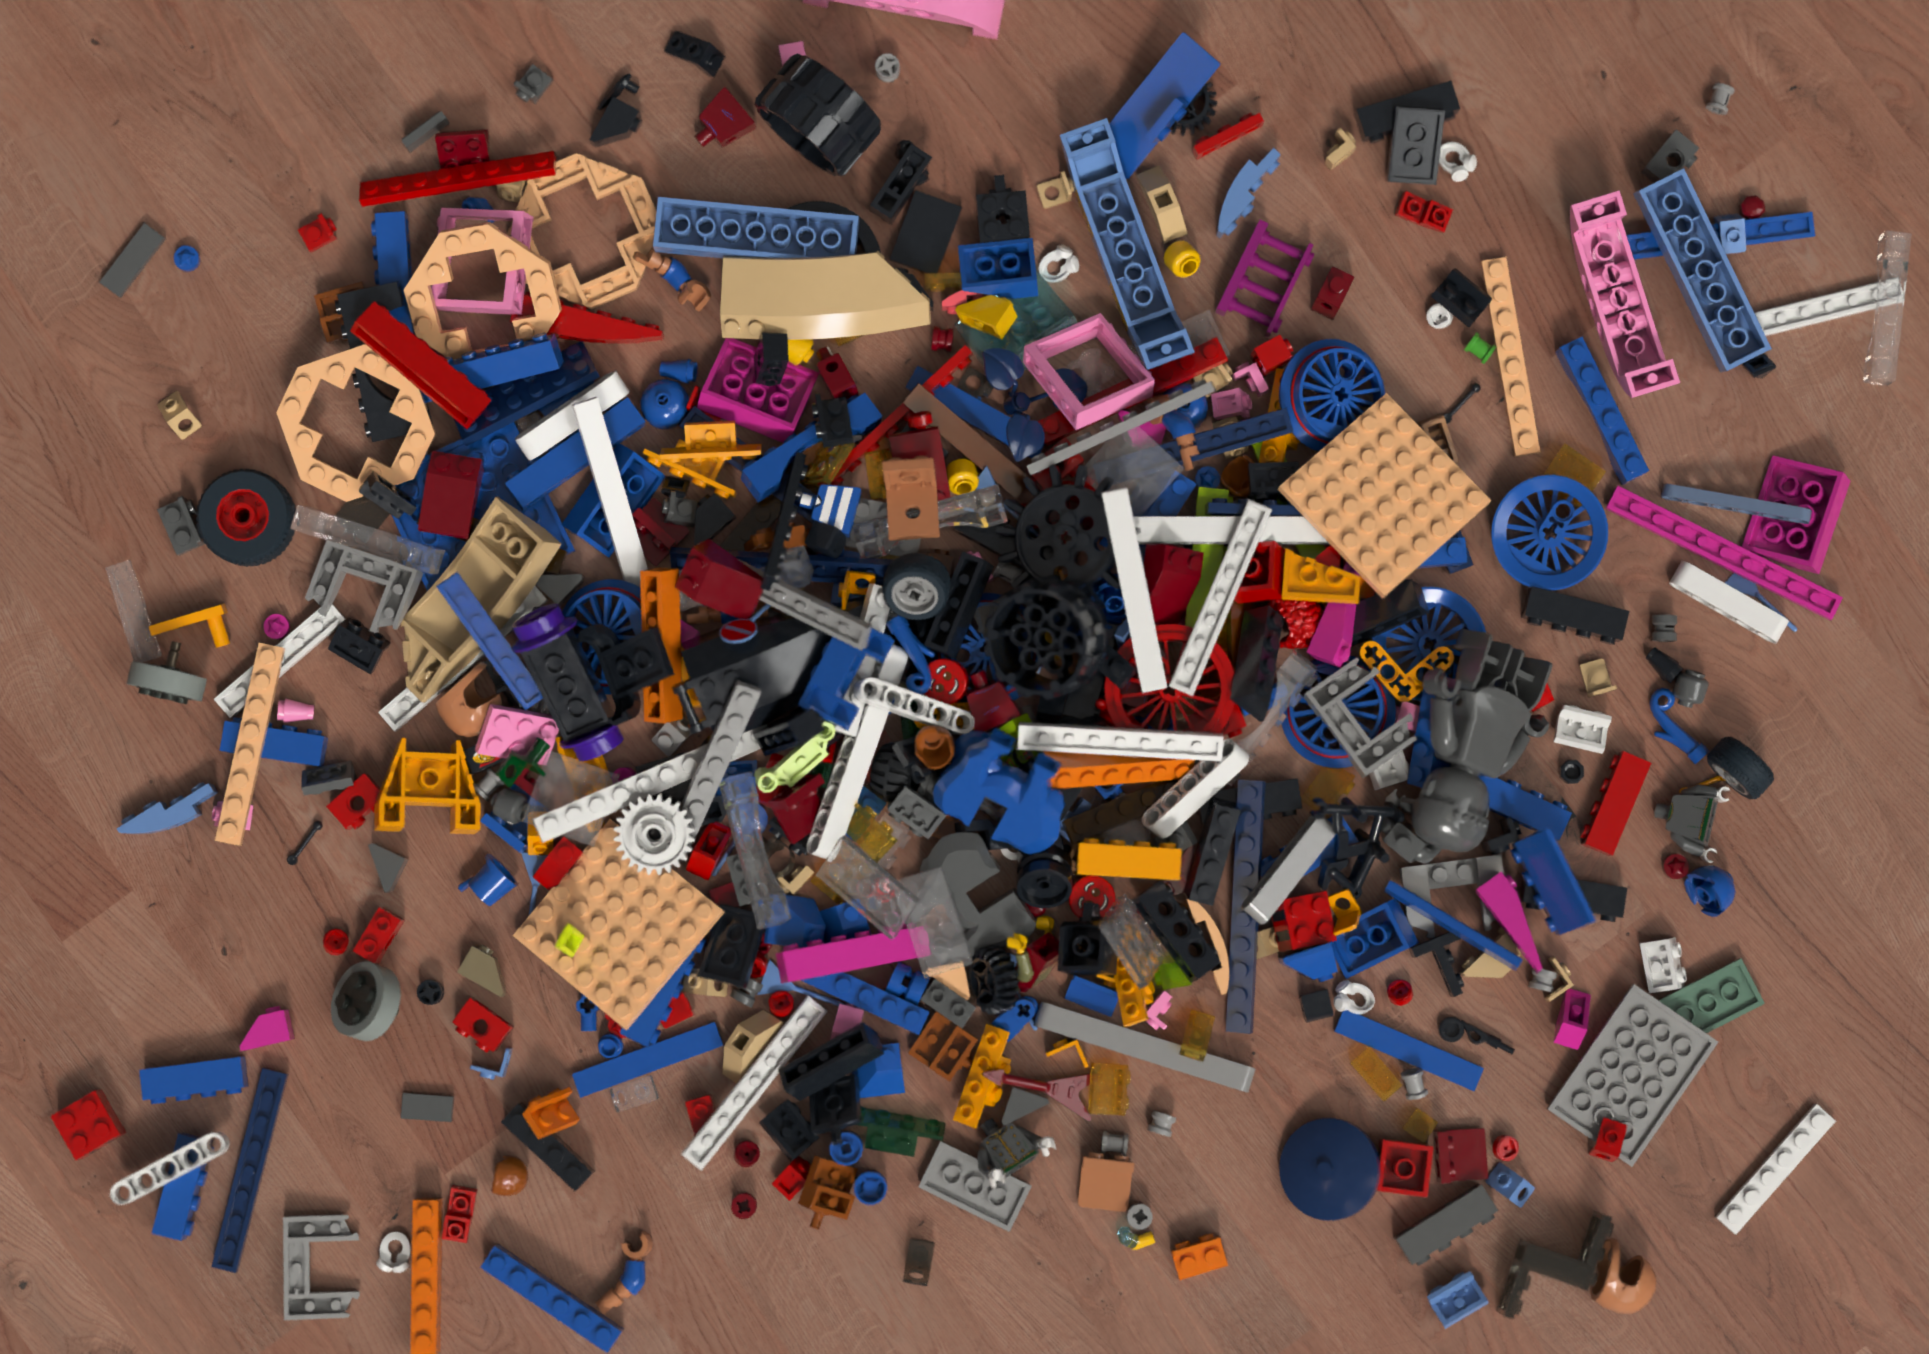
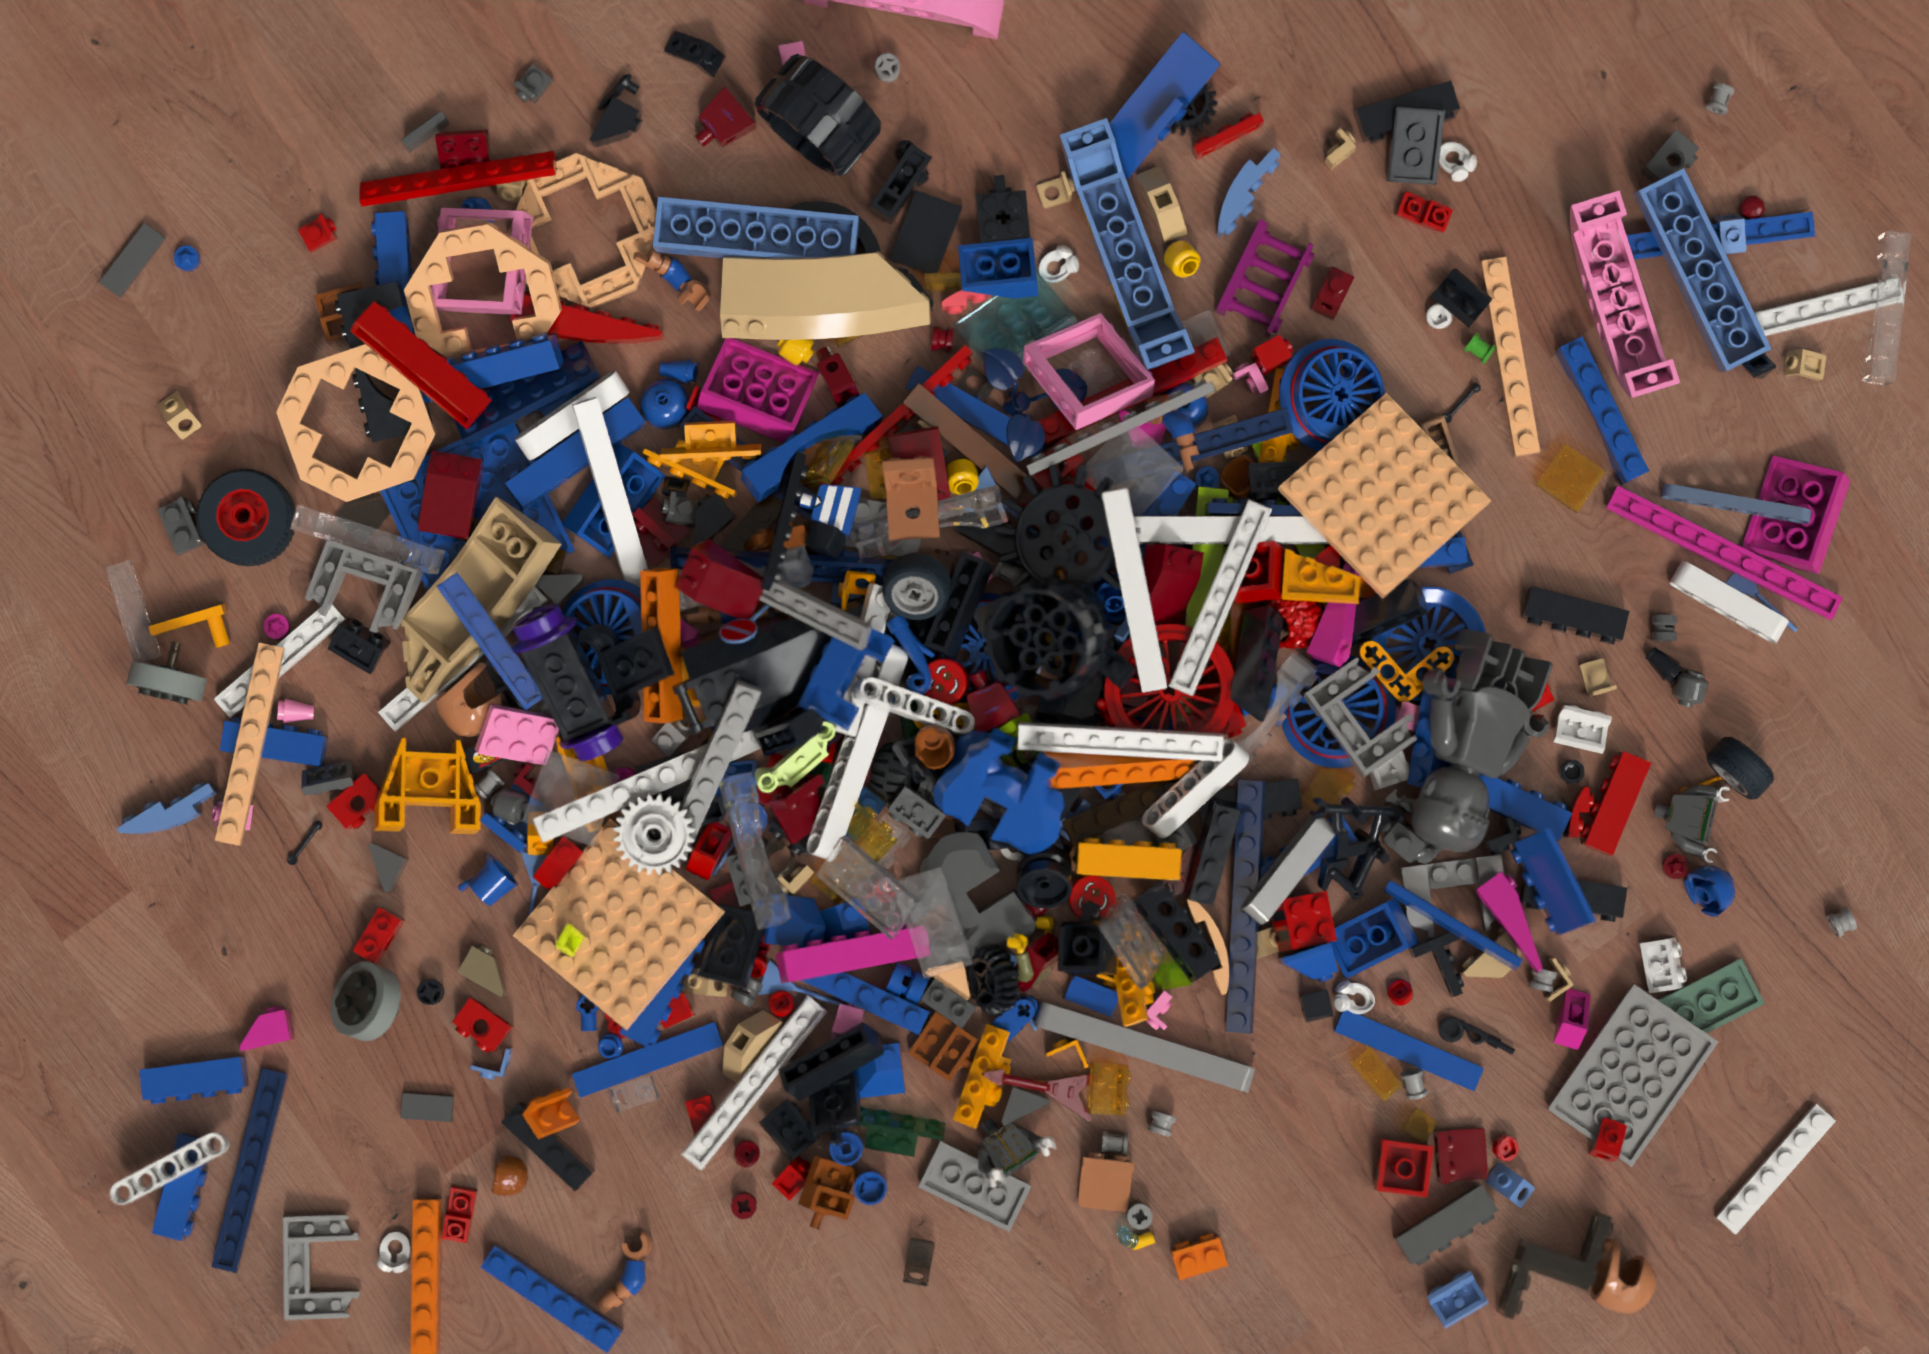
red brick [50,1089,127,1161] -> none
red tile [323,929,349,955] -> none
black bracket [359,471,417,518] -> none
dark green bracket [496,737,550,787] -> none
black brick [754,333,789,386] -> none
black bracket [811,393,854,448] -> none
red tile [907,411,933,430] -> none
yellow slope [955,295,1018,340] -> none
clear yellow plate [1179,1009,1215,1062] -> none
bright pink bracket [1211,388,1252,420] -> none
dark blue dish [1279,1118,1381,1221] -> none
light orange bracket [1328,889,1362,936] -> none
blue piece [1491,475,1608,591] -> none
blue plant [1650,688,1709,764] -> none
none -> red slope [1565,787,1594,838]
none -> tan bracket [1784,349,1826,381]
none -> light grey wheel [1826,907,1857,938]

